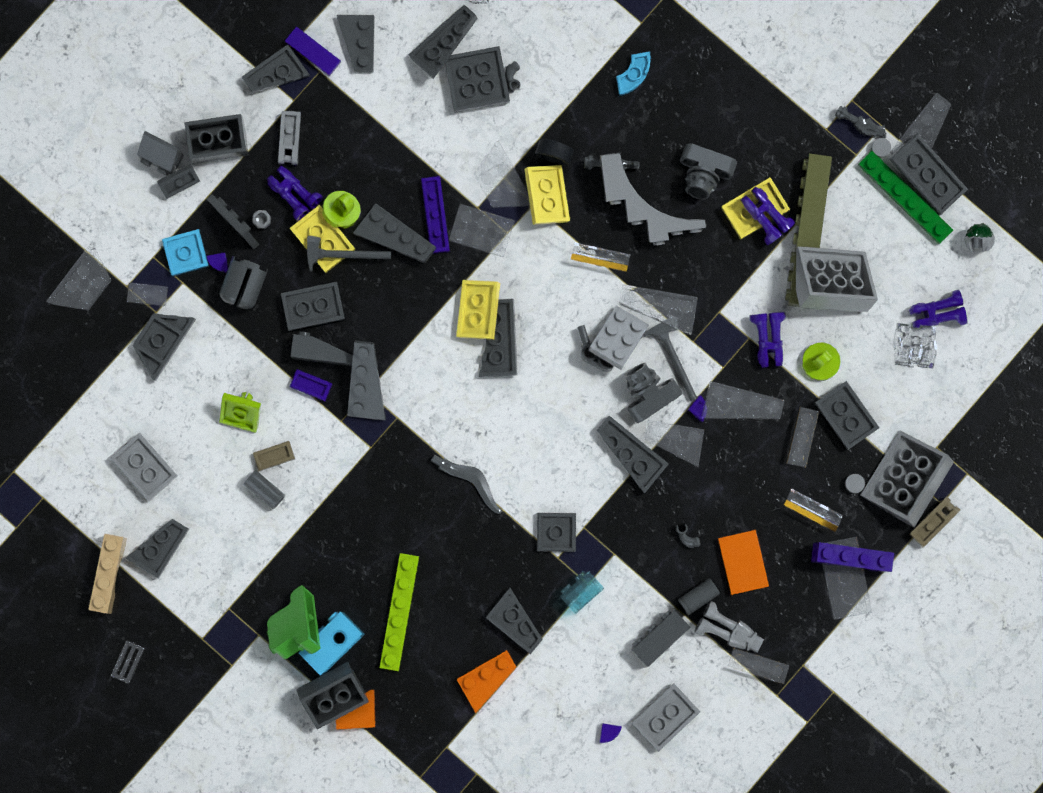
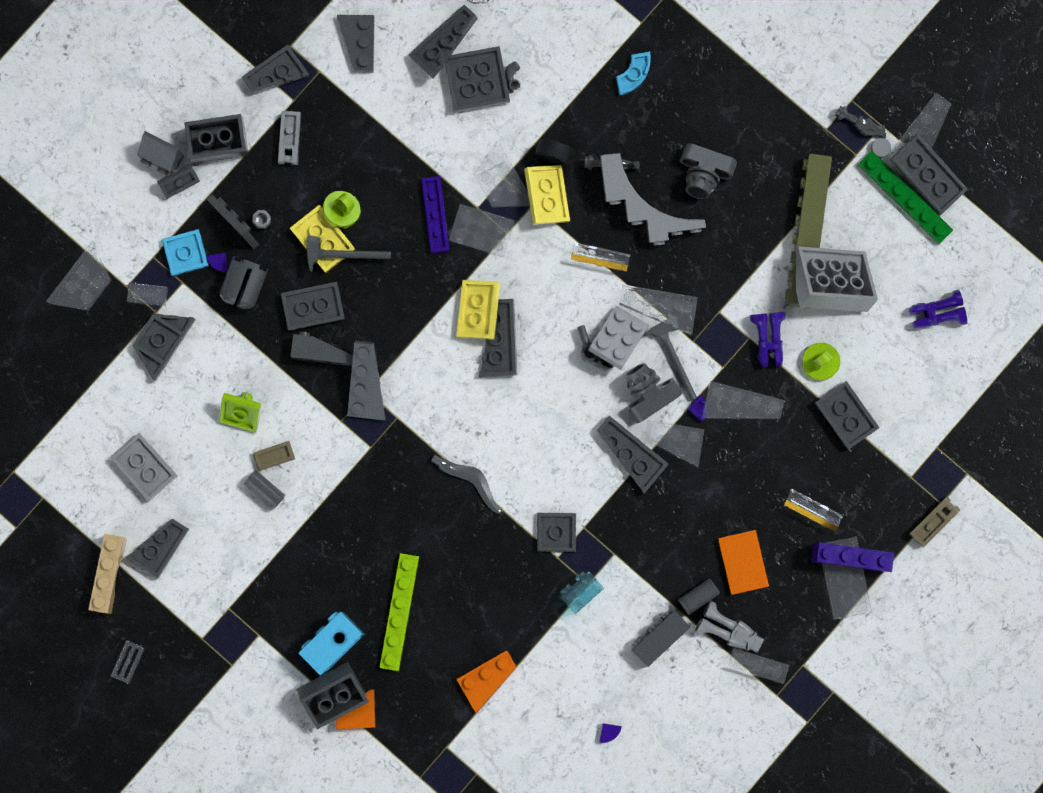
dark purple piece [267,166,323,222] -> none
bright green brick [267,585,321,659] -> none
dark purple tile [285,26,341,77] -> none
dark purple tile [290,369,333,401] -> none
dark grey wing [353,203,437,263] -> none
dark grey wing [486,588,543,655] -> none
light grey plate [632,683,700,752] -> none
dark grey arm [675,523,700,548] -> none
light yellow plate [721,178,790,239] -> none
dark purple piece [741,187,795,245] -> none
clear plate [787,407,819,468] -> none
light grey tile [845,474,865,493] -> none
light grey slope [861,430,954,527] -> none
clear brick [893,323,937,369] -> none
piece [964,223,995,252] -> none

